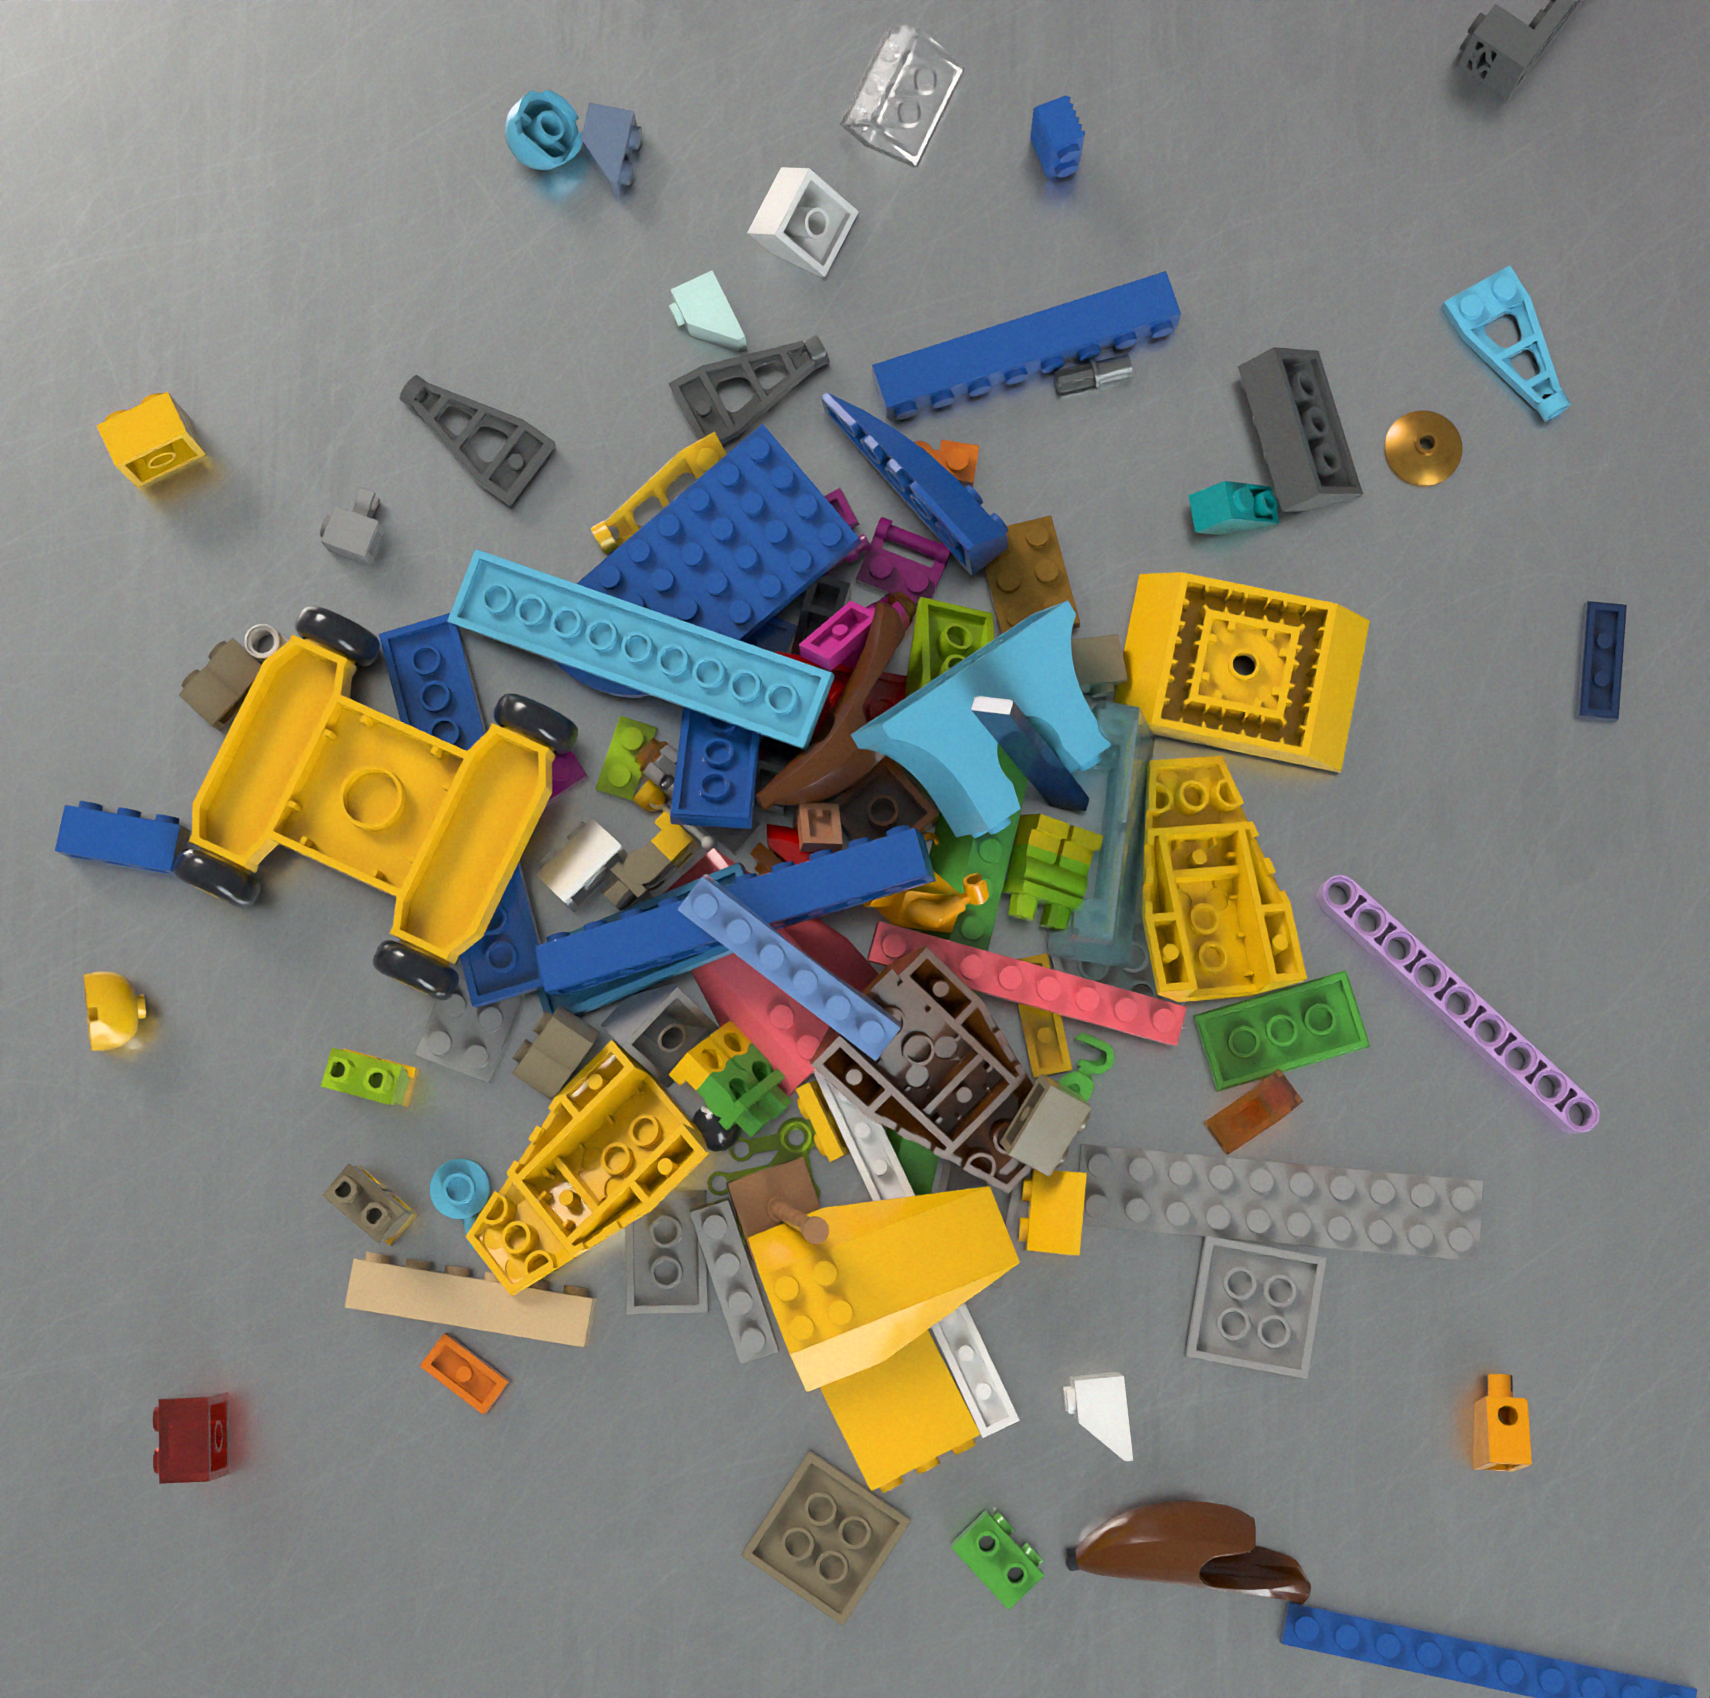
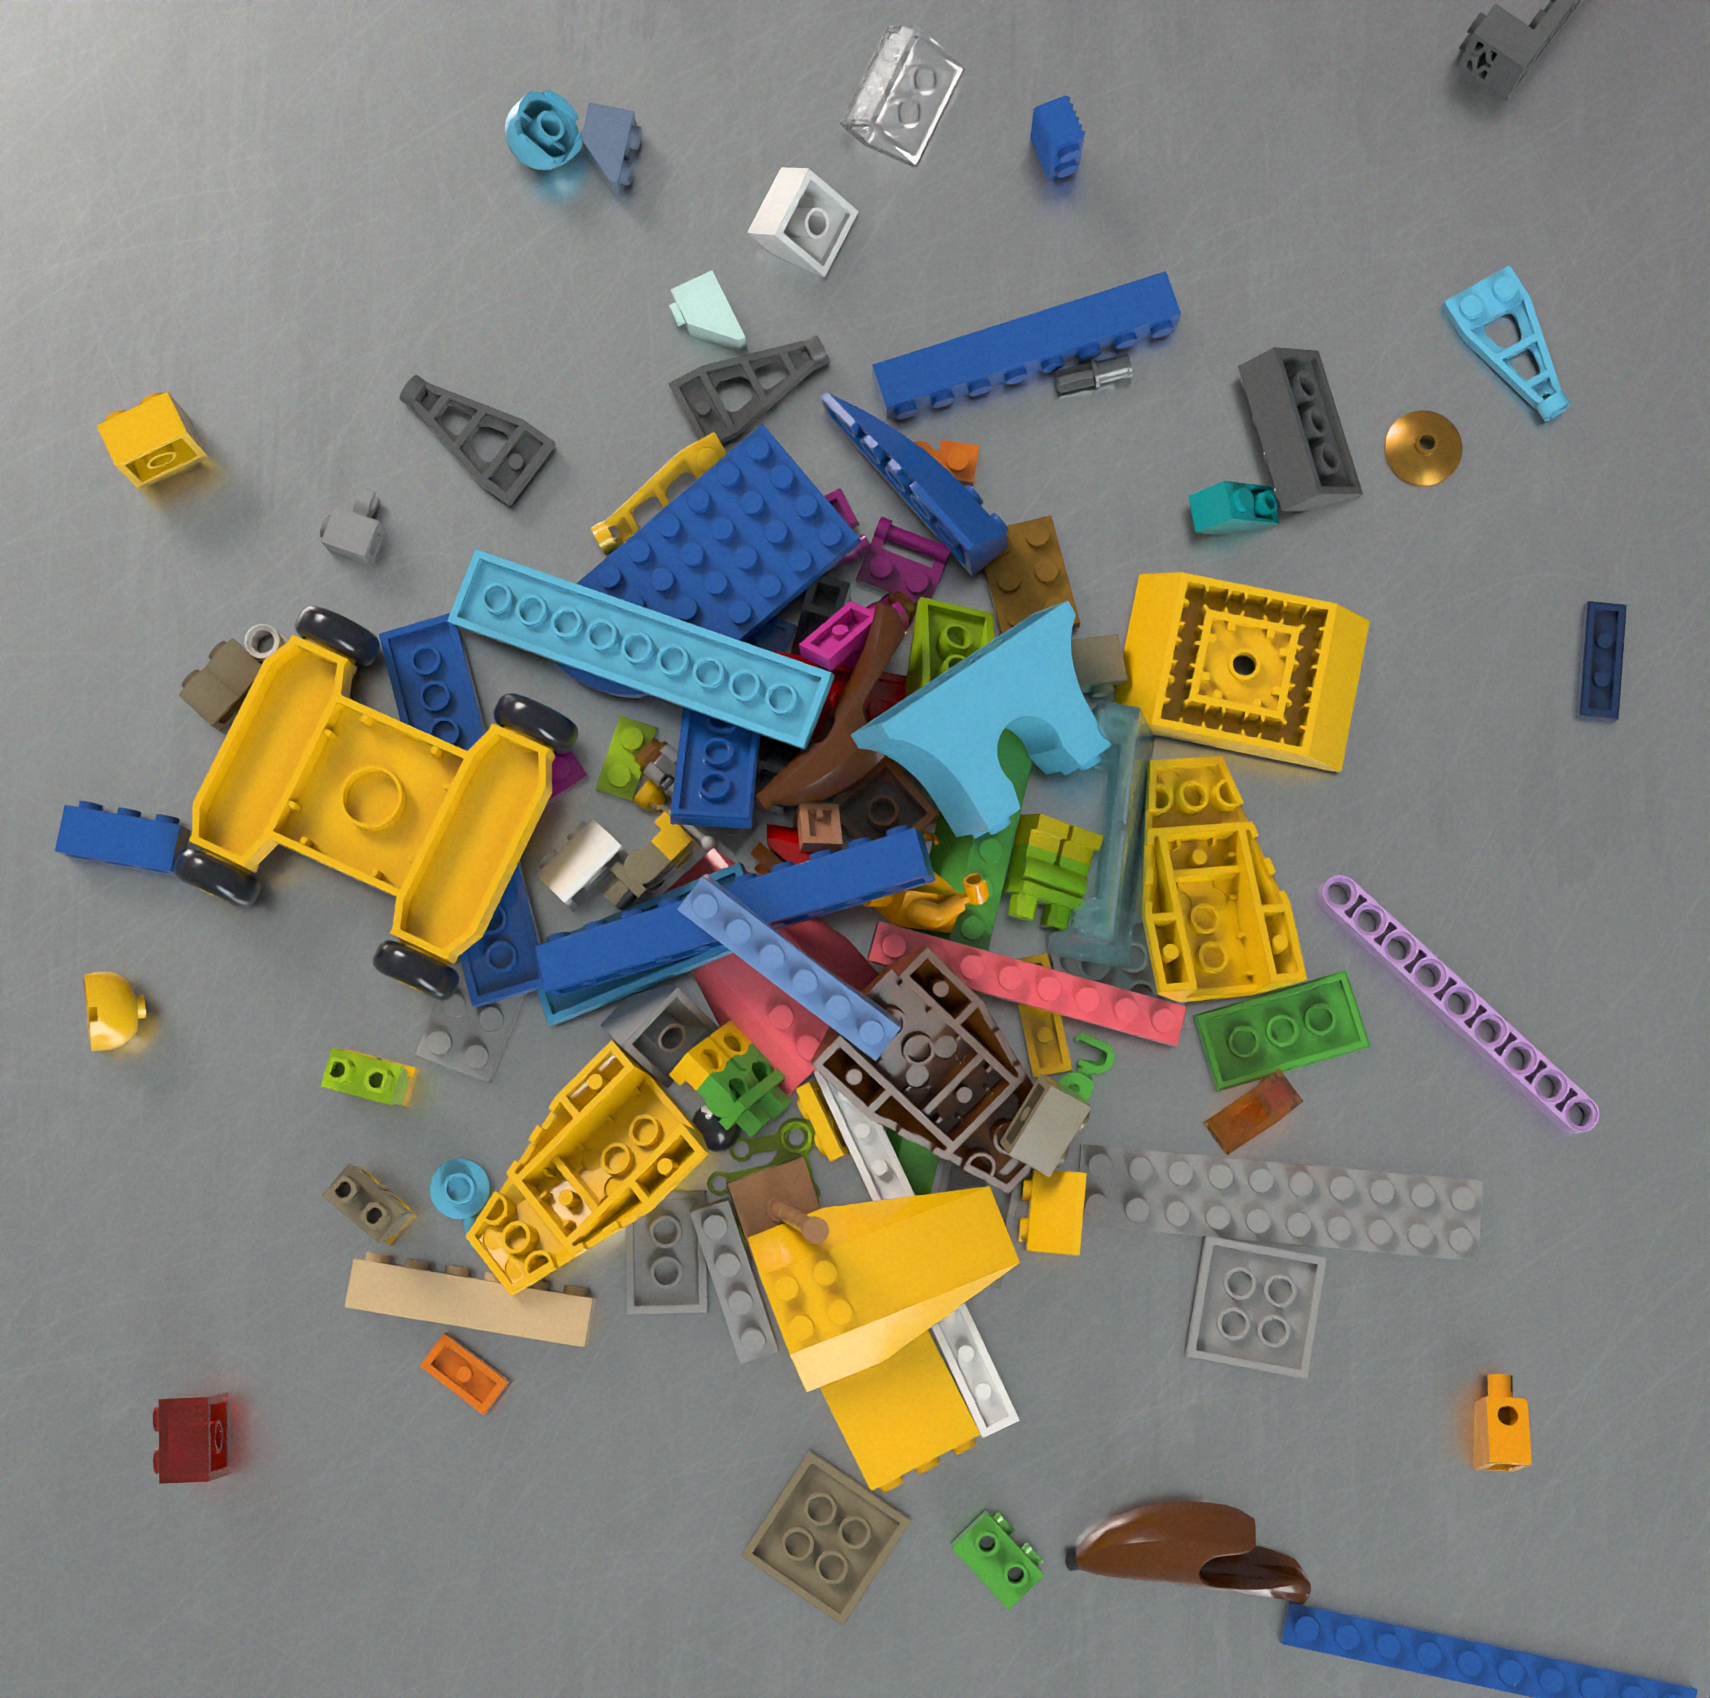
dark tan brick [512,1005,600,1100] -> none
dark blue tile [971,696,1090,811] -> none
white slope [1063,1372,1133,1461] -> none

